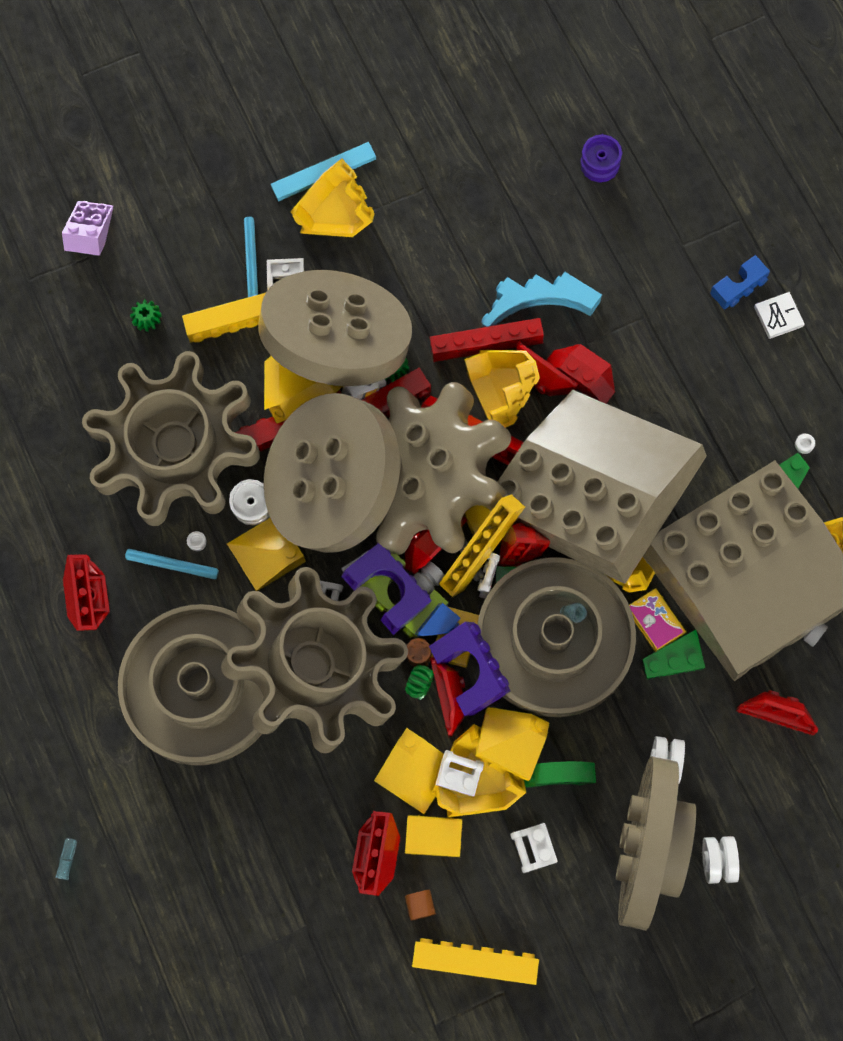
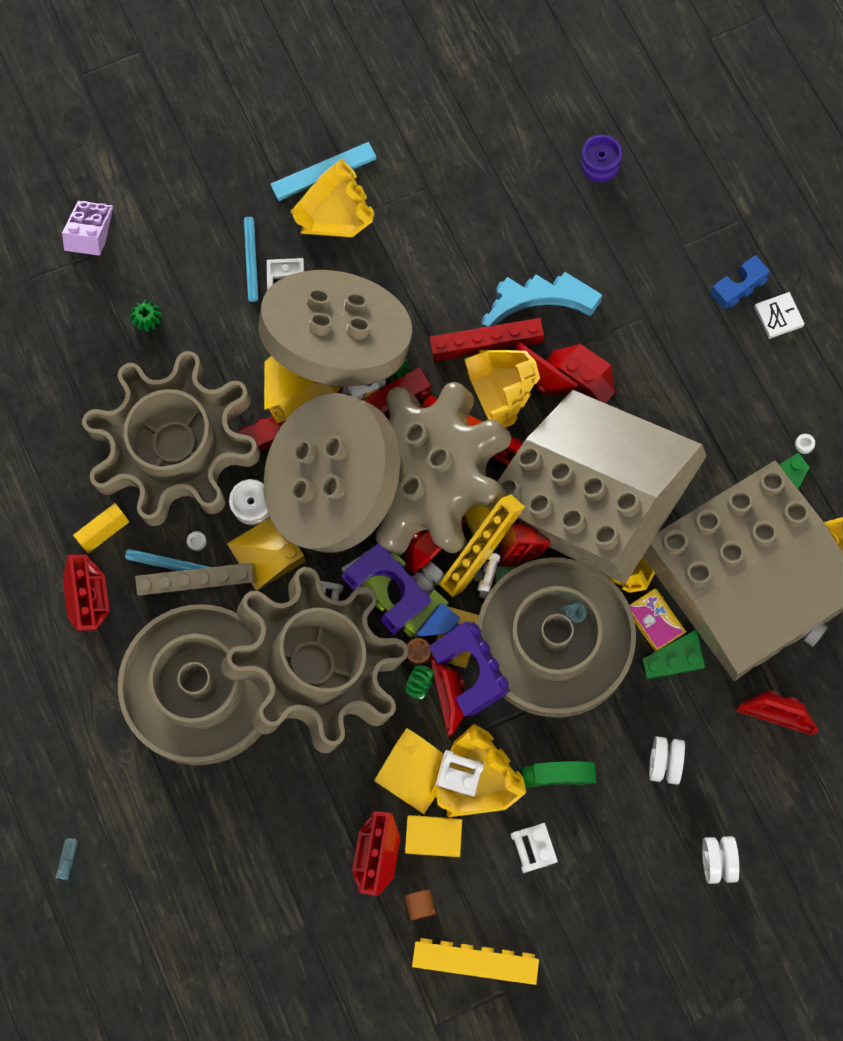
yellow brick [182,293,266,343] -> none
yellow slope [475,707,549,781] -> none
dark tan piece [616,756,696,931] -> none
none -> yellow piece [73,503,129,554]
none -> dark tan arch [135,563,256,596]

